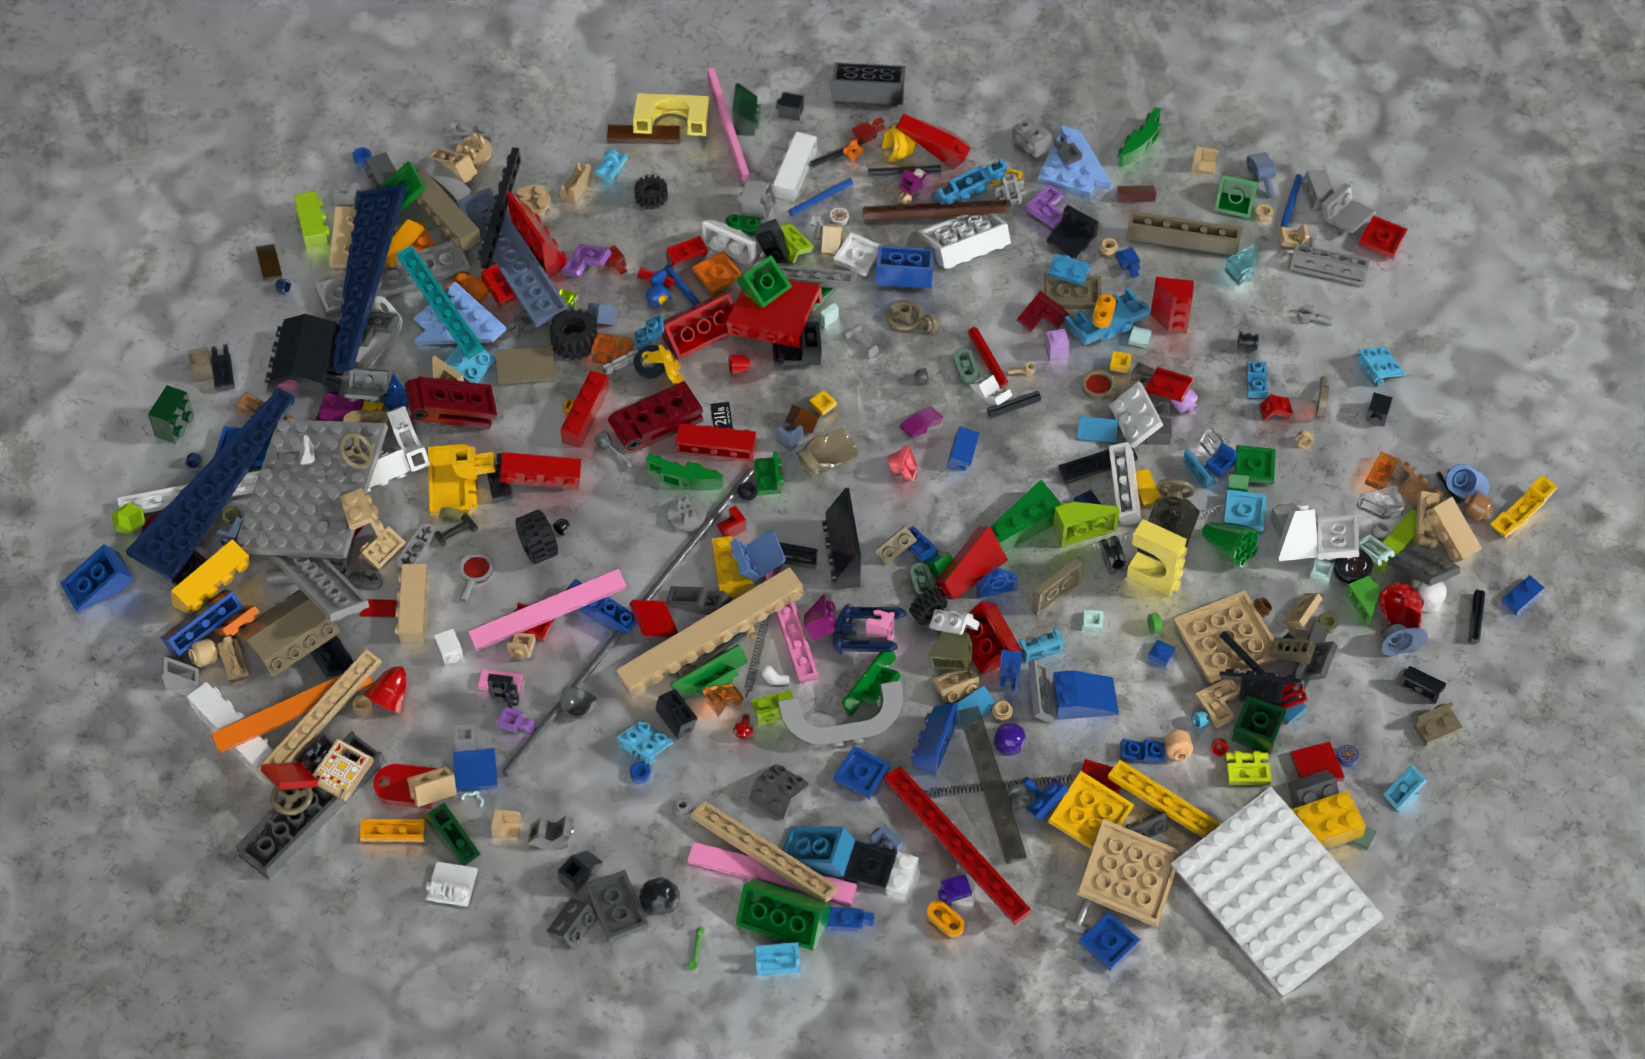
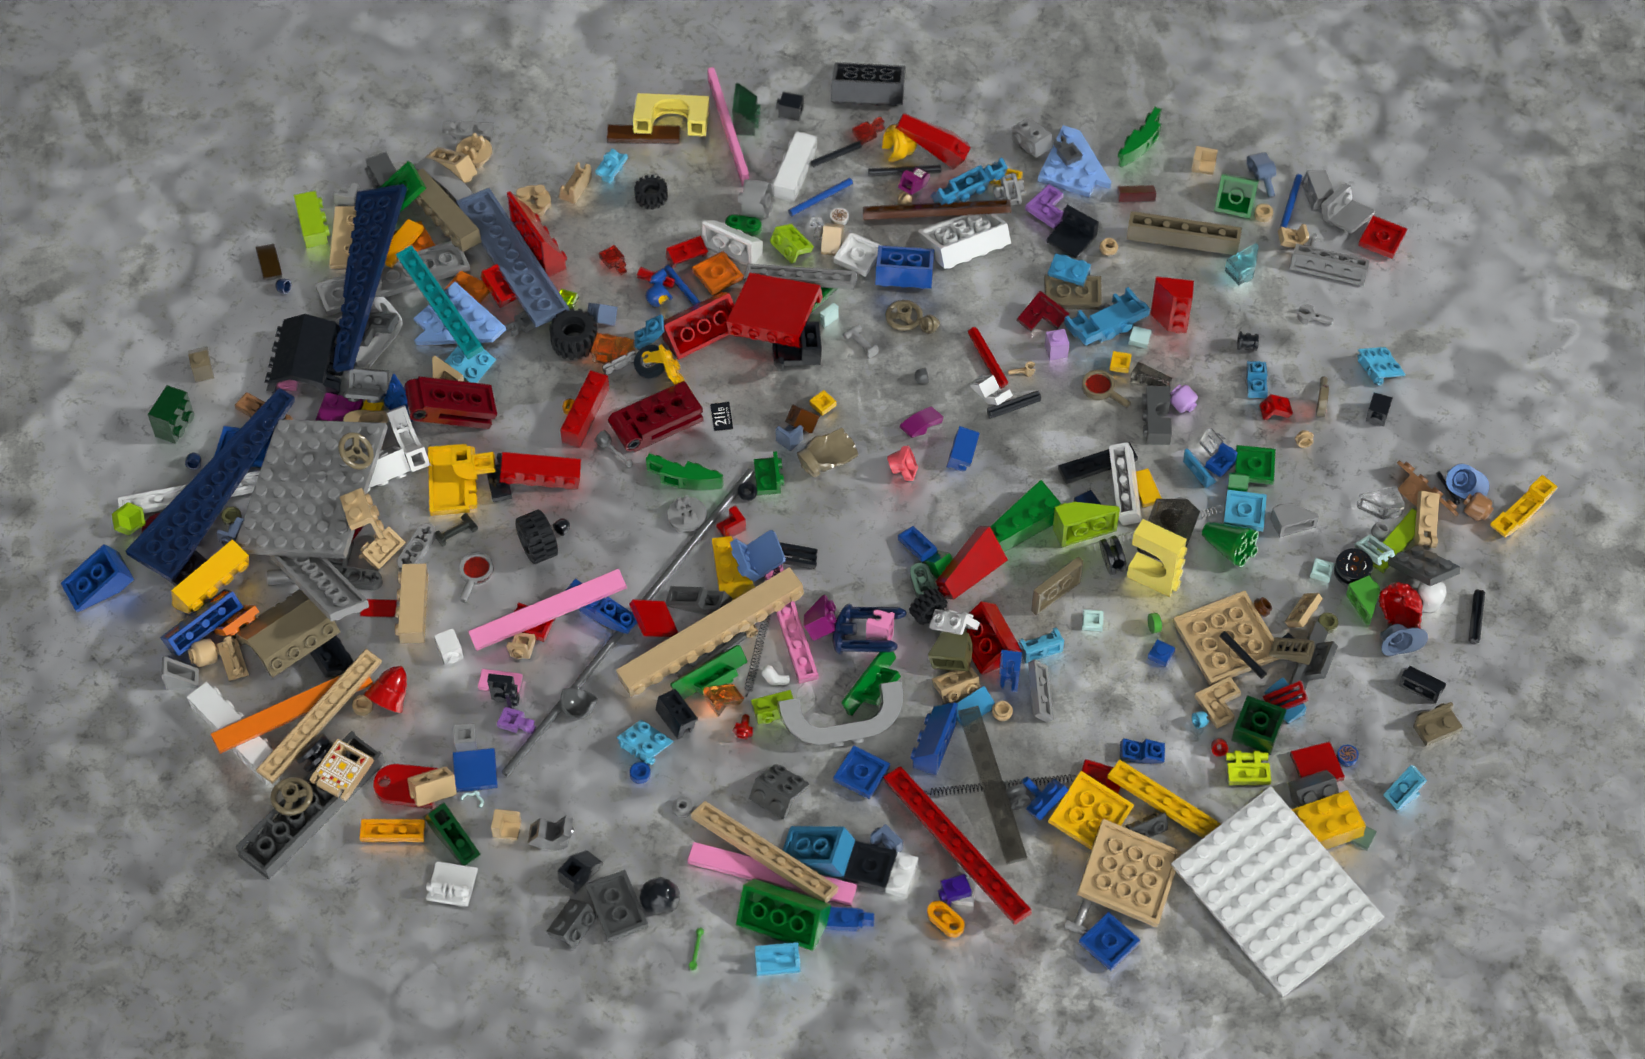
black hinge [211,344,235,392] -> none
red tile [260,762,318,790] -> none
white slope [300,435,315,465] -> none
blue tile [353,147,372,166] -> none
olive tile [439,508,460,523] -> none
black plate [478,147,521,269] -> none
dark tan tile [495,346,555,385] -> none
medium lavender plate [561,244,612,278] -> none
red brick [675,423,757,462] -> none
red hat [728,354,750,376] -> none
green slope [735,255,792,308] -> none
black slope [755,219,788,264] -> none
black slope [822,488,861,590] -> none
orange plate [843,140,864,161] -> none
dark tan hinge [874,526,917,565] -> none
sand green plate [953,348,978,383] -> none
blue plate [976,567,1018,598] -> none
dark purple hair [993,722,1026,755] -> none
blue slope [1052,670,1119,720] -> none
dark azure slope [1077,416,1118,444] -> none
light orange plate [1092,294,1116,328] -> none
white plate [1109,381,1163,448] -> none
blue plate [1115,247,1140,278] -> none
red plate [1146,367,1193,403] -> none
dark tan piece [1156,478,1196,503] -> none
light nougat head [1164,729,1193,761] -> none
black bracket [1219,669,1304,705] -> none
white slope [1274,505,1318,561] -> none
white plate [1318,514,1359,560] -> none
clear orange plate [1364,451,1399,492] -> none
tan brick [1425,497,1482,563] -> none
blue plate [1502,575,1545,614] -> none

